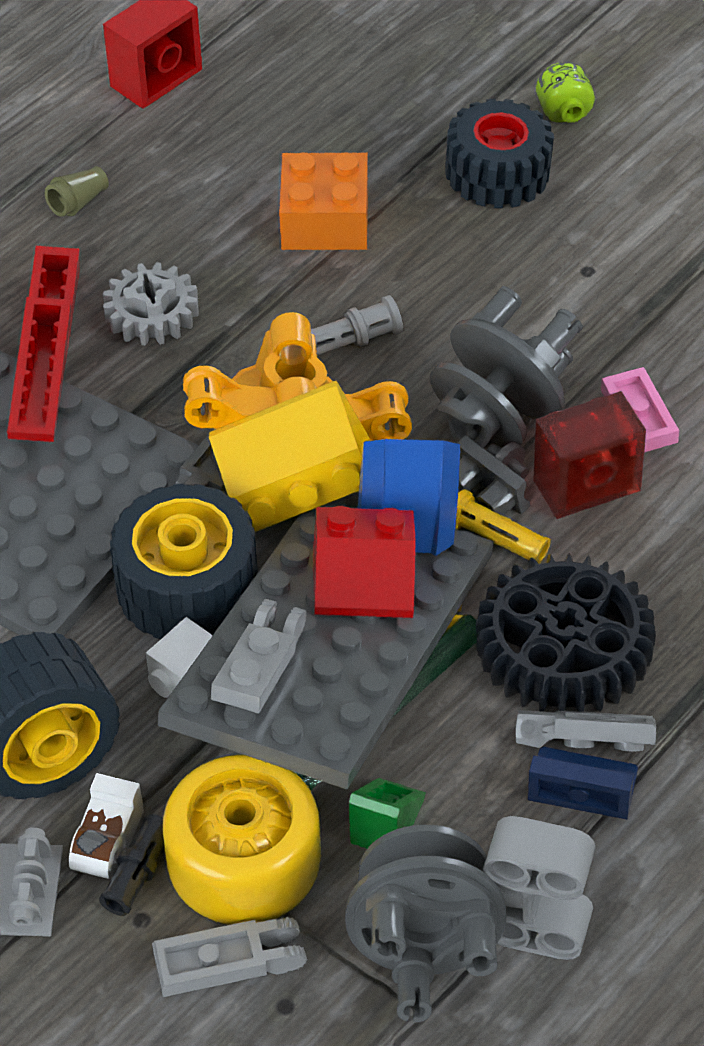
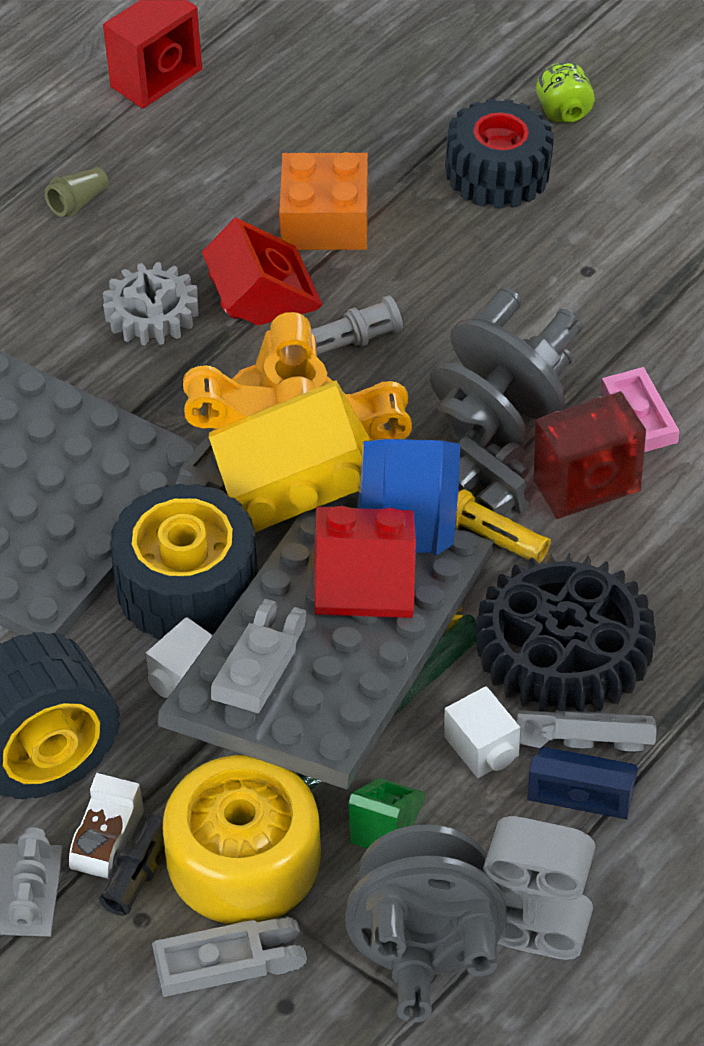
red slope [7,246,80,442] -> none
none -> red slope [202,217,323,325]
none -> white brick [444,686,520,778]

